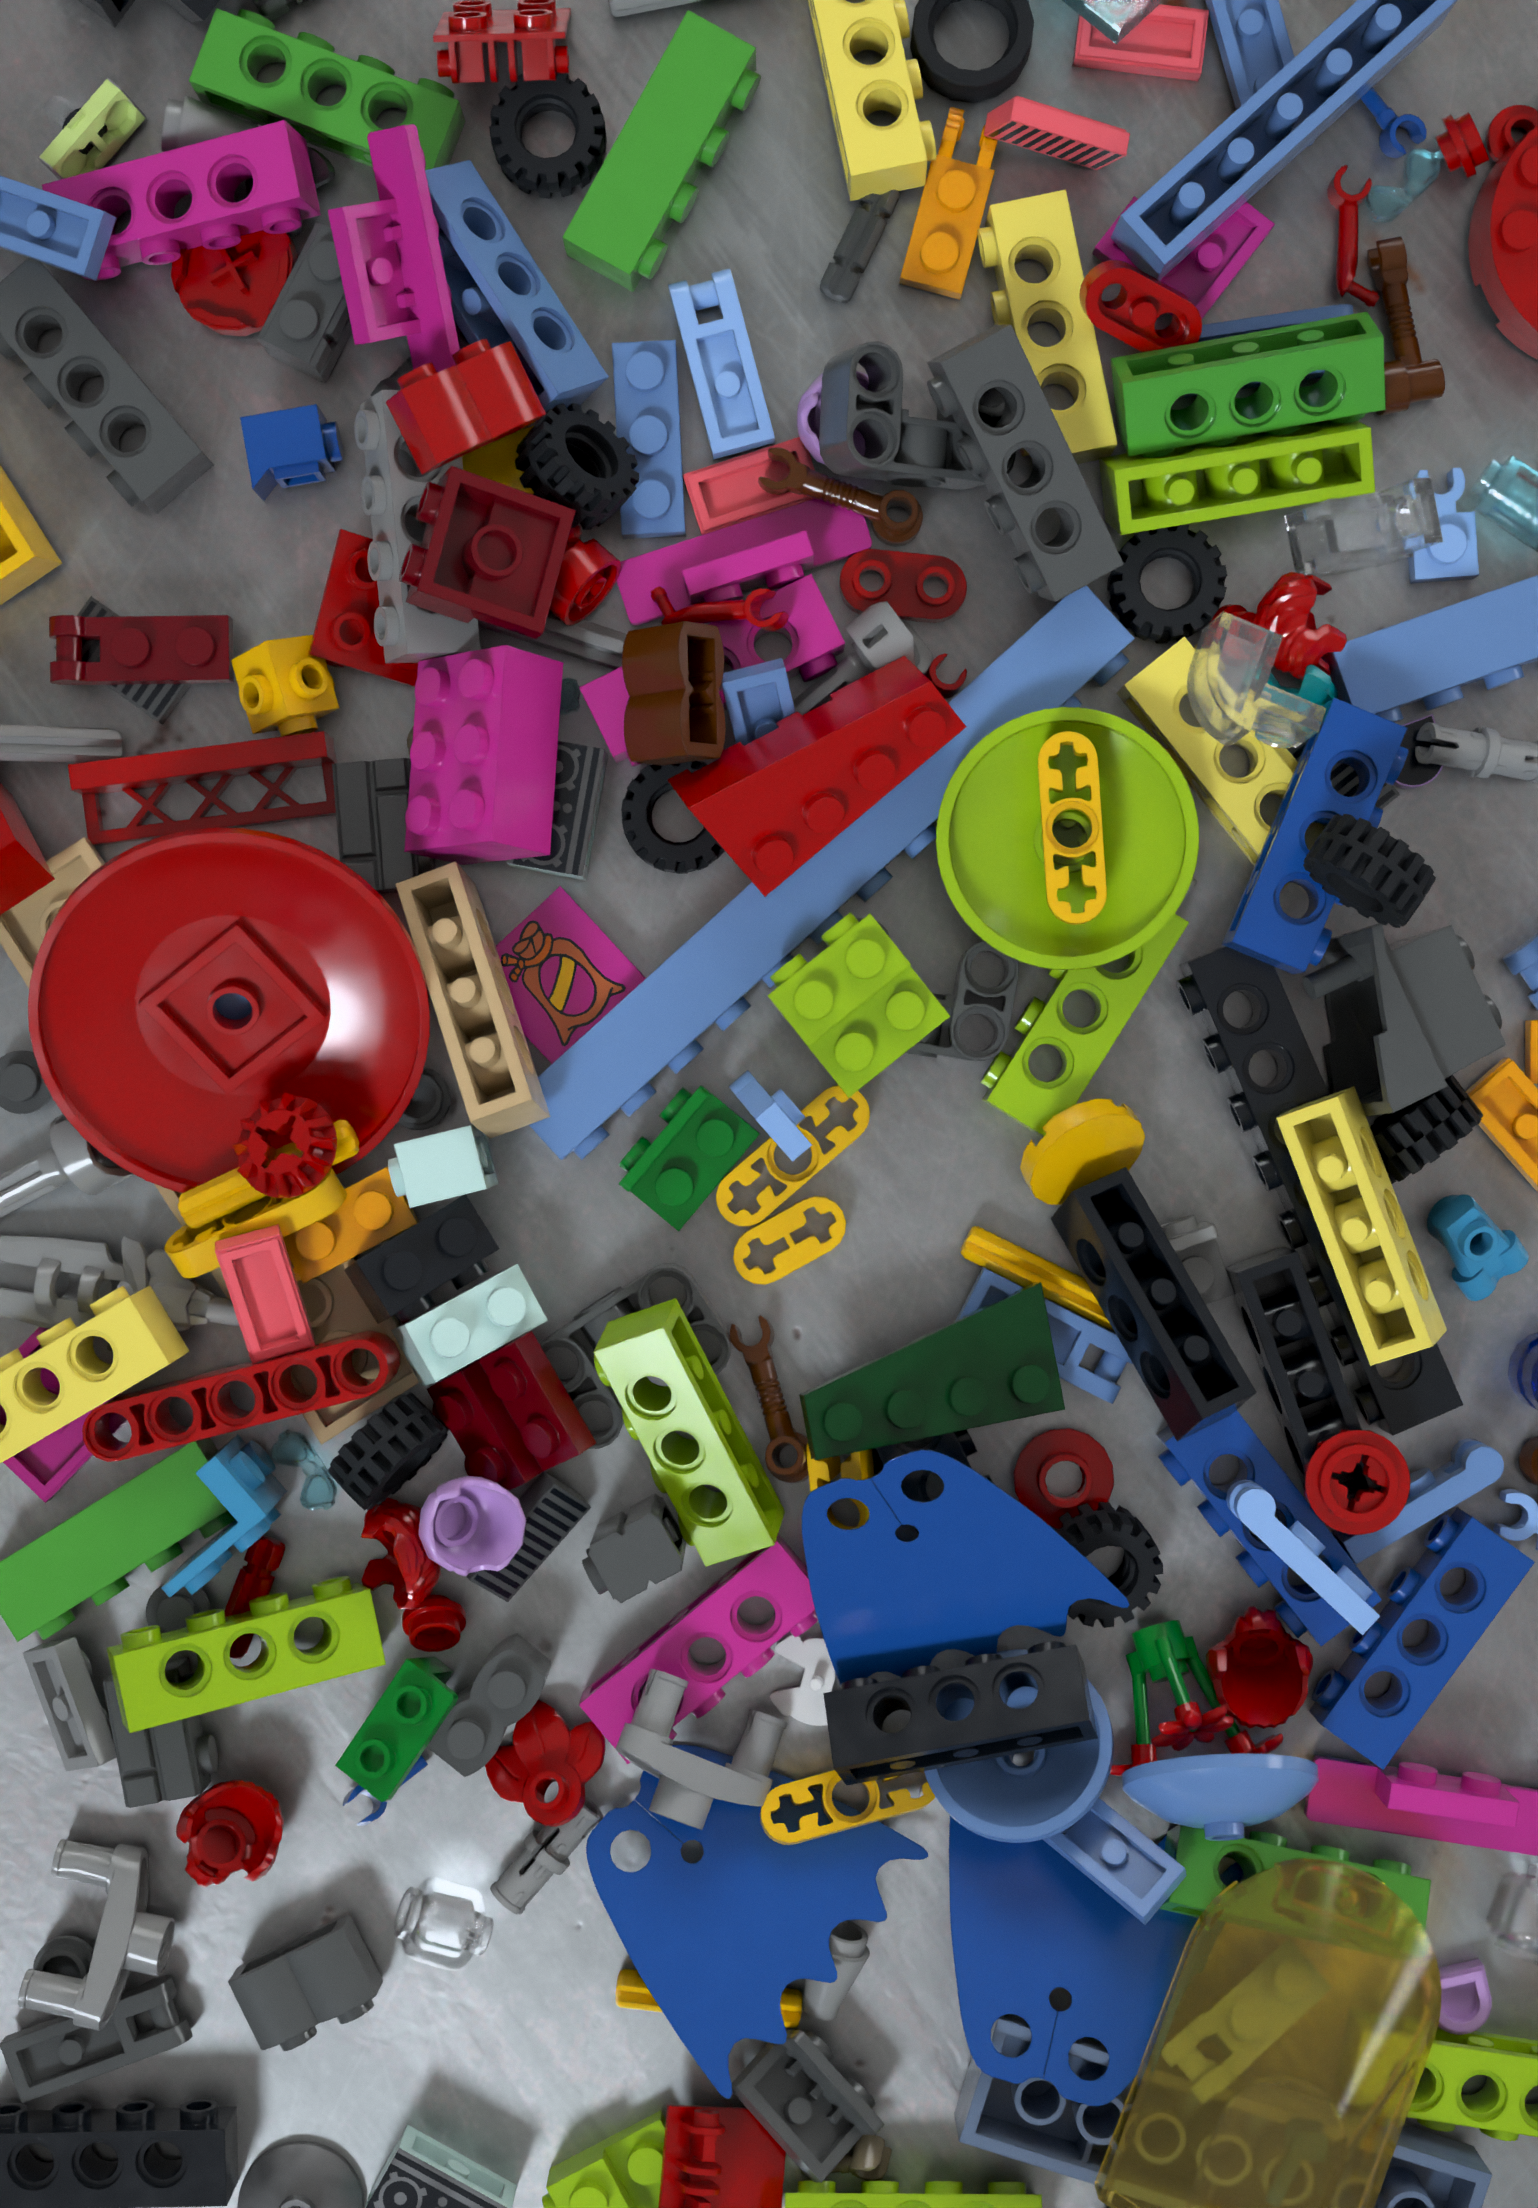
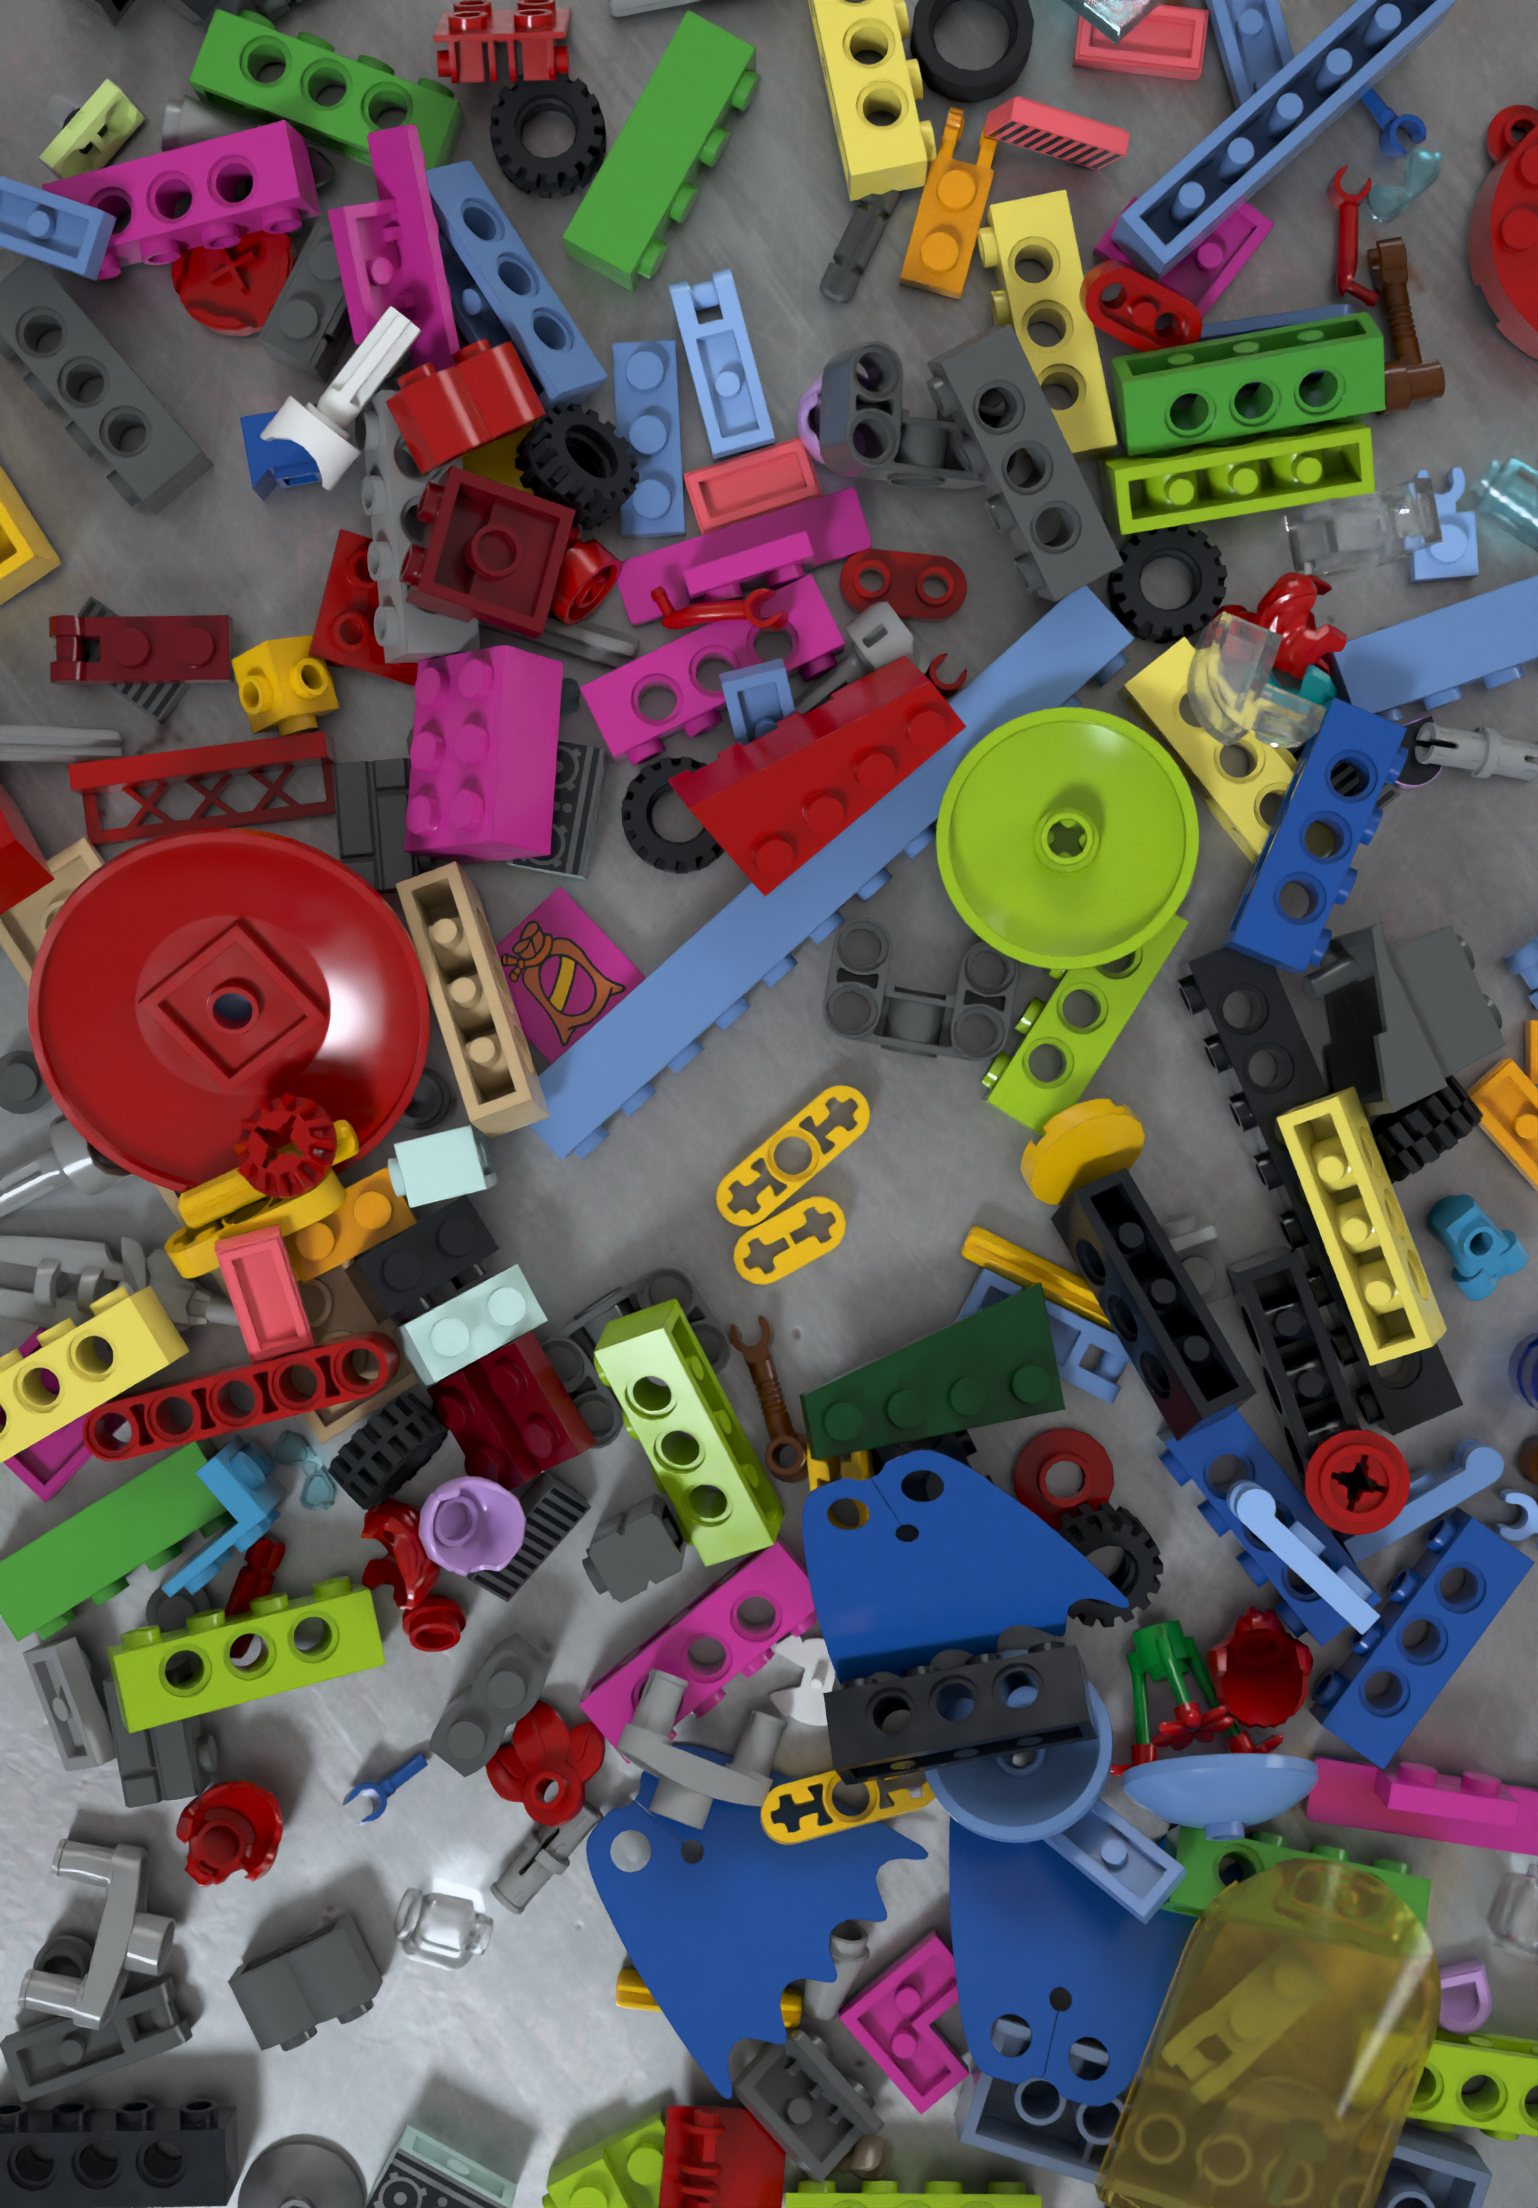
green bracket [335,1657,458,1802] -> none
green bracket [618,1085,760,1232] -> none
reddish brown brick [622,621,726,765] -> none
light blue plate [729,1070,812,1162] -> none
reddish brown brick [758,448,923,547] -> none
lime plate [767,912,950,1098] -> none
yellow beam [1038,731,1107,925] -> none
black tyre [1303,814,1436,928] -> none
red plate [1435,112,1489,179] -> none
none -> white piece [259,305,422,492]
none -> dark pink plate [838,1929,970,2115]

